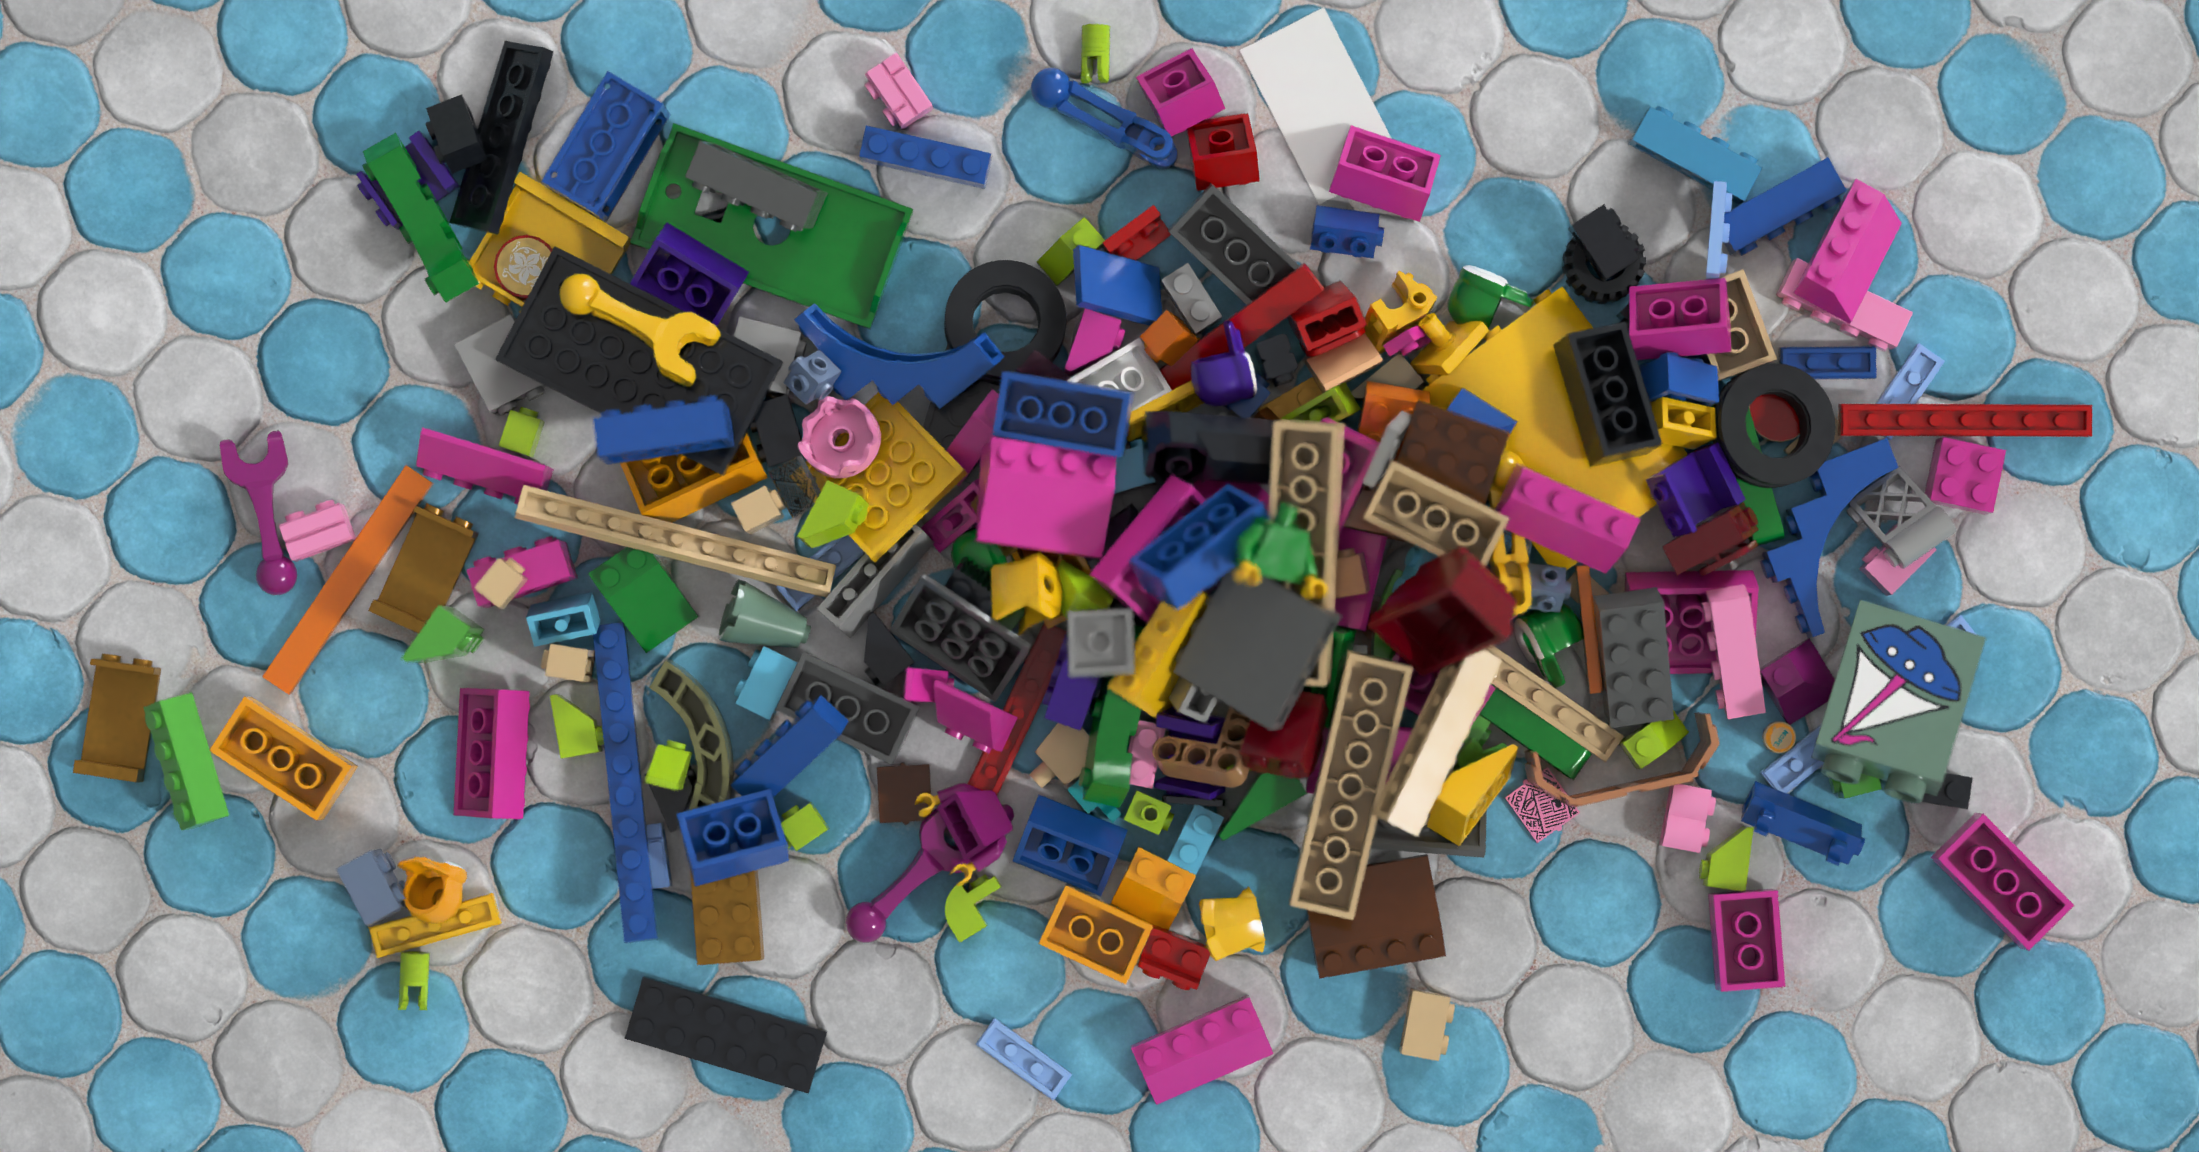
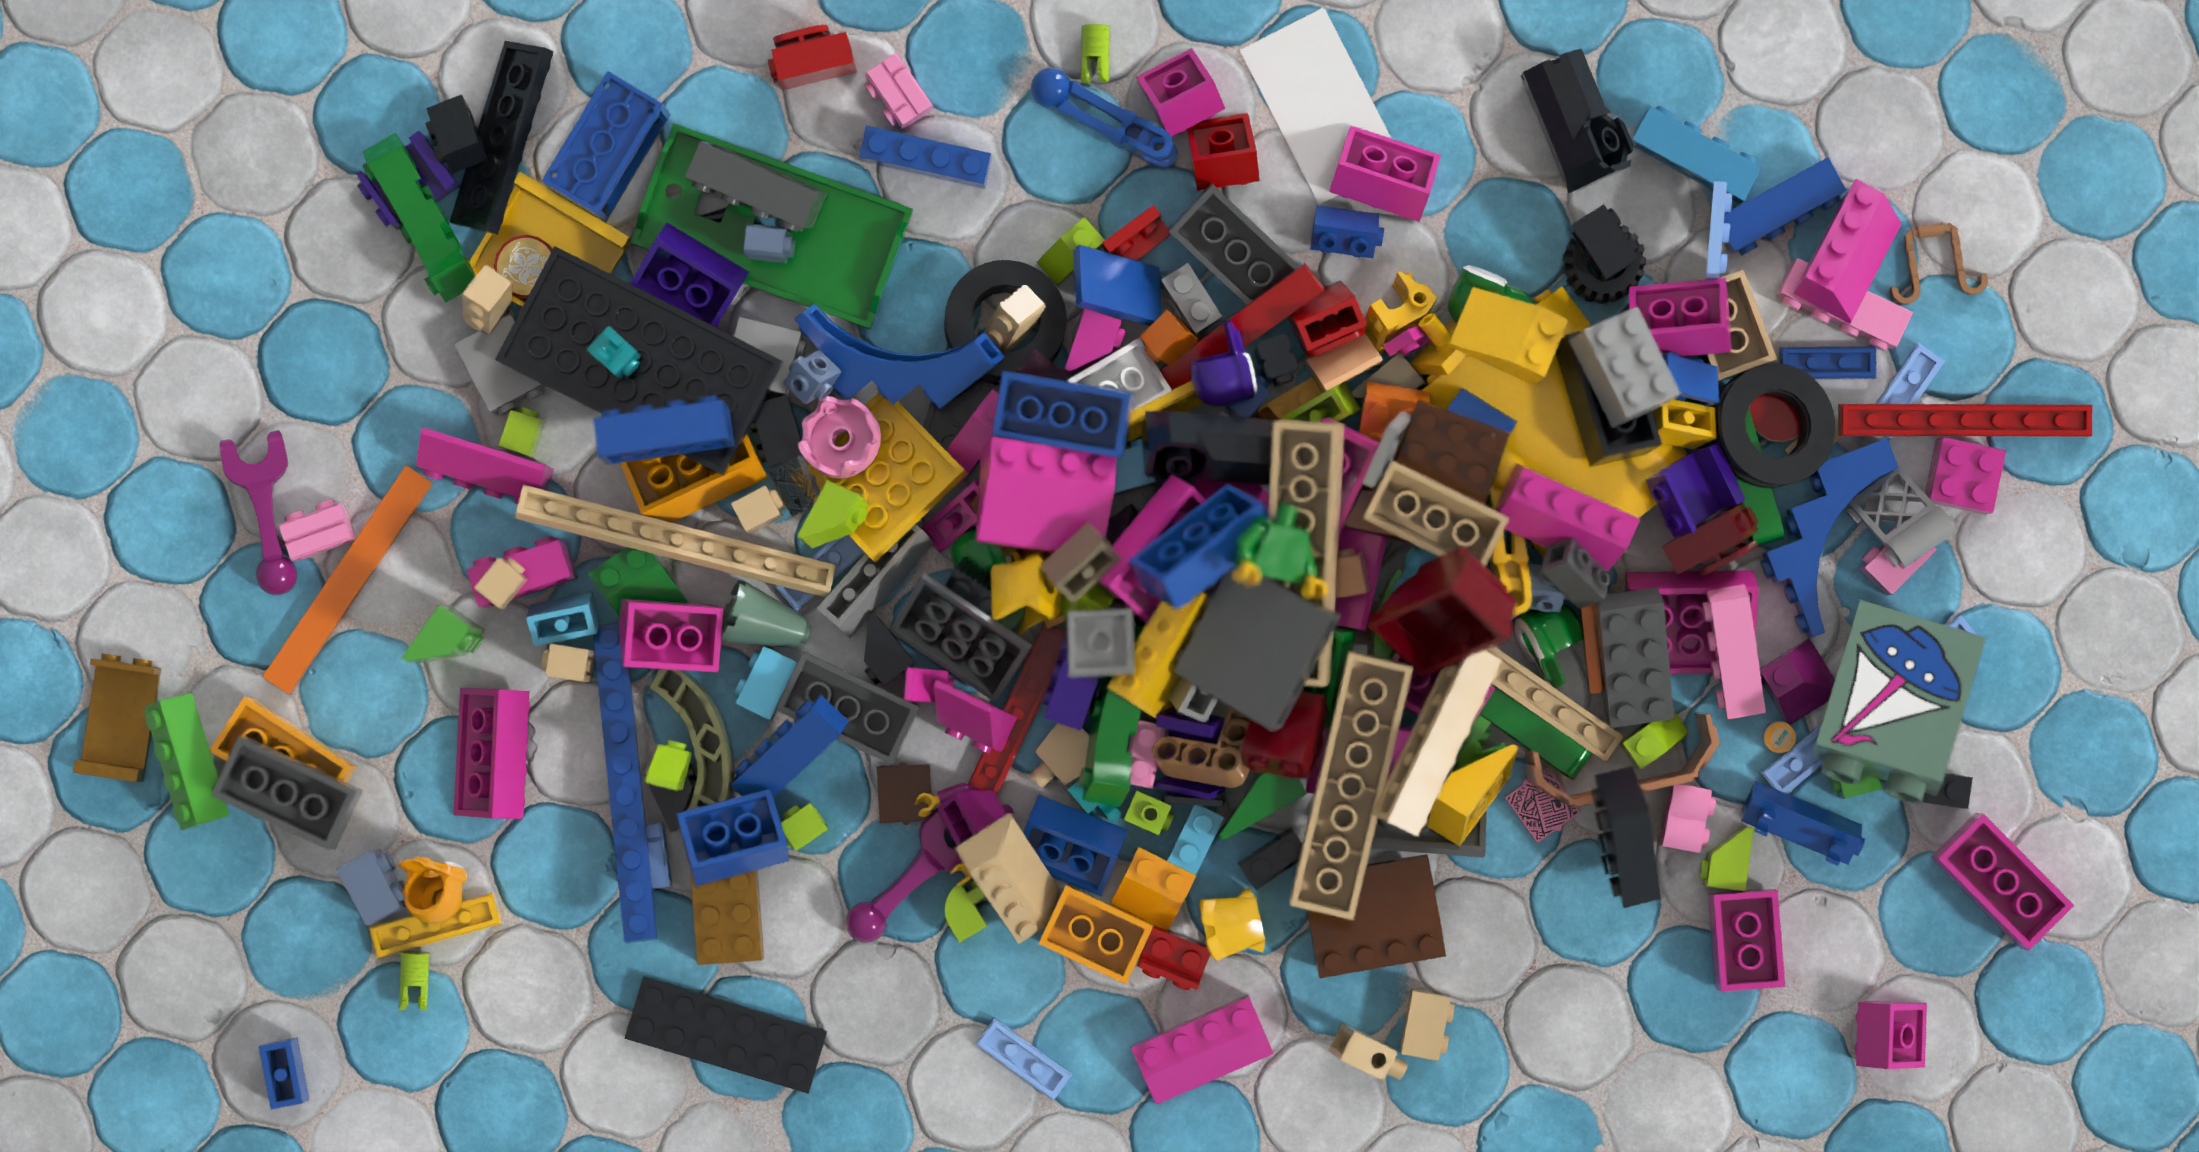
pearl gold panel [368,503,479,633] -> none
lime slope [550,694,604,759] -> none
yellow piece [560,274,721,387] -> none
none -> dark grey brick [211,736,363,850]
none -> blue brick [259,1037,310,1110]
none -> tan brick [462,264,512,334]
none -> teal brick [587,326,641,380]
none -> dark pink slope [619,599,724,672]
none -> sand blue brick [744,224,795,264]
none -> red brick [767,25,857,90]
none -> tan slope [955,813,1060,944]
none -> tan brick [984,285,1046,352]
none -> dark tan brick [1040,522,1121,603]
none -> black brick [1237,827,1302,890]
none -> tan torso [1328,1022,1408,1080]
none -> yellow slope [1448,287,1568,385]
none -> black brick [1520,48,1634,194]
none -> dark grey brick [1541,538,1610,608]
none -> light grey brick [1569,307,1681,428]
none -> black brick [1591,766,1661,908]
none -> dark pink slope [1855,1001,1927,1069]
none -> medium nougat piece [1890,222,1988,305]

